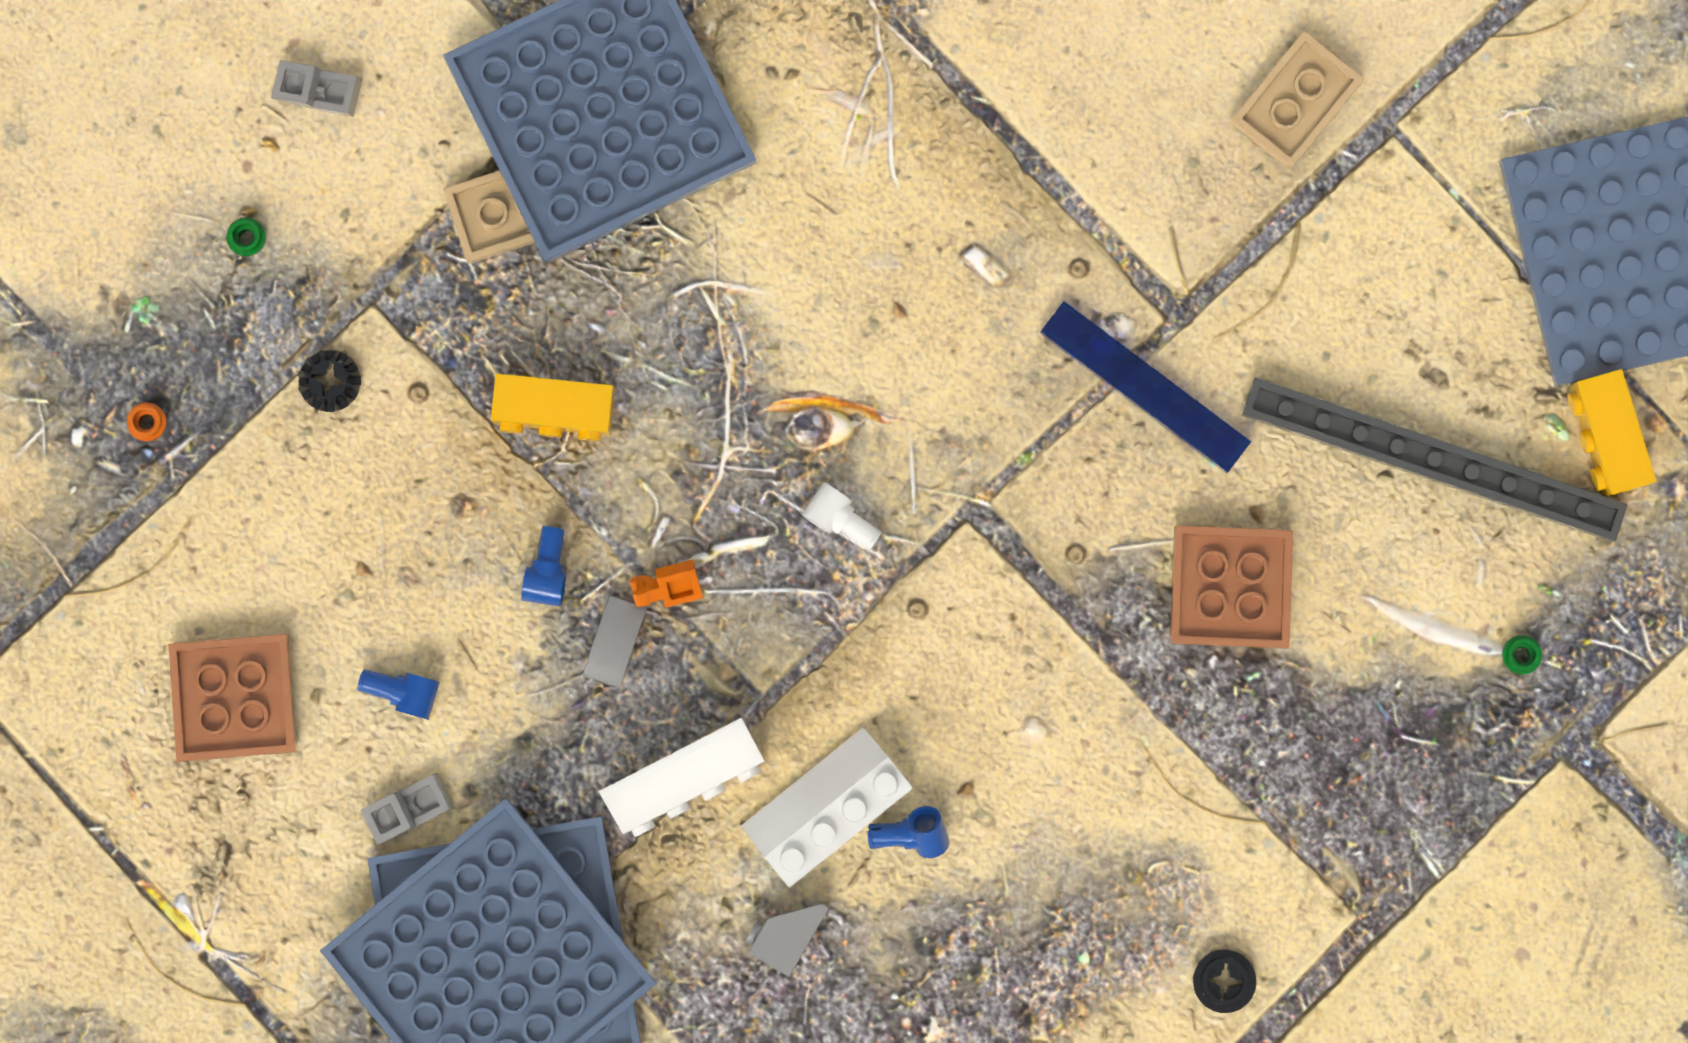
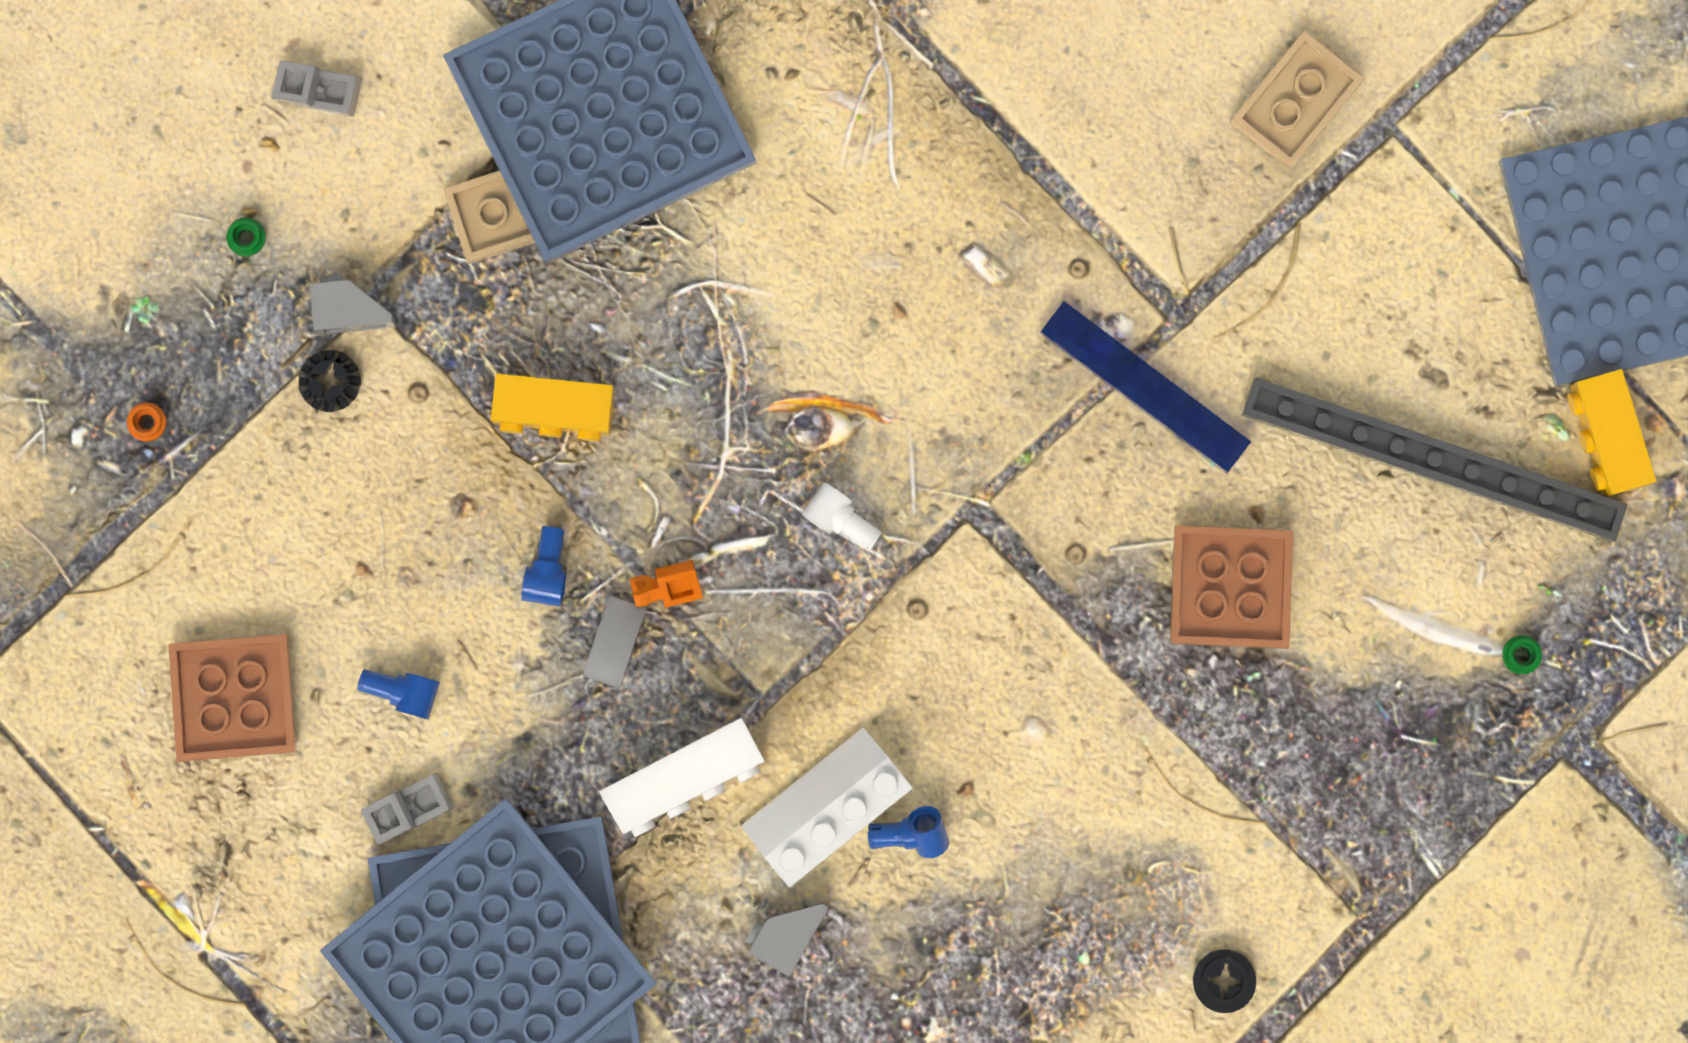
none -> light grey slope [310,275,397,335]

